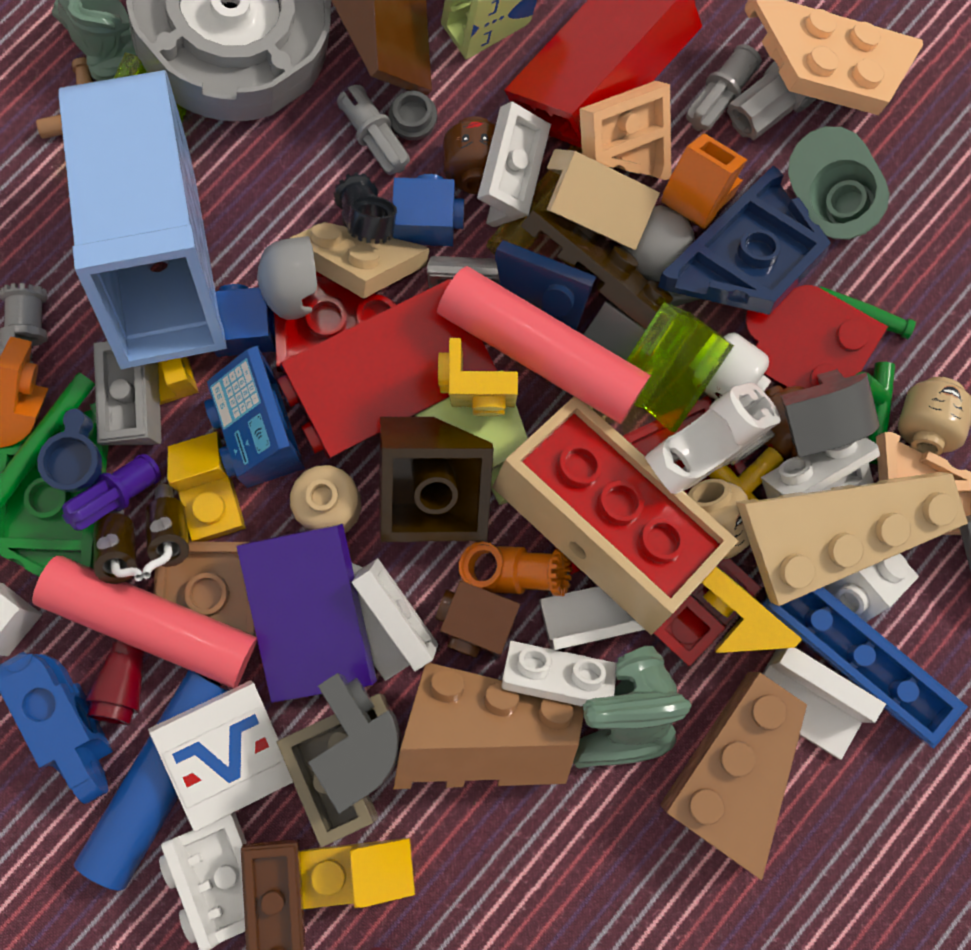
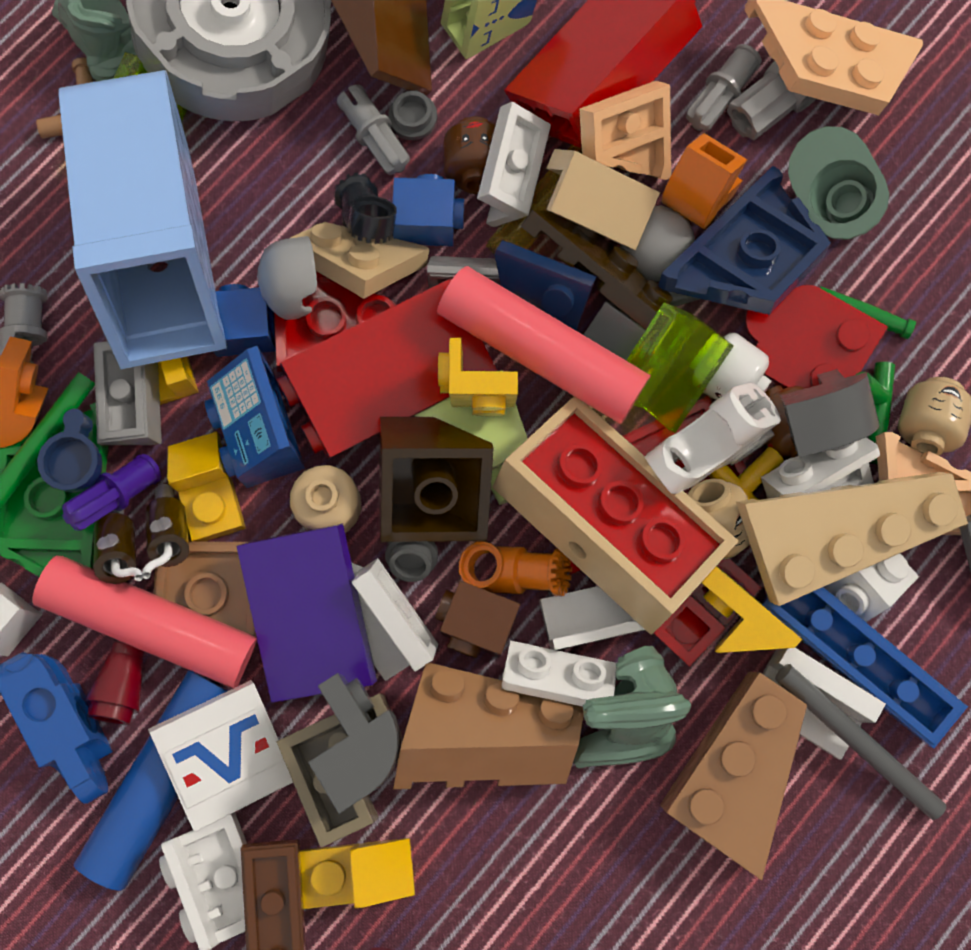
none -> dark grey plate [385,541,438,582]
none -> dark grey bar [775,664,946,820]

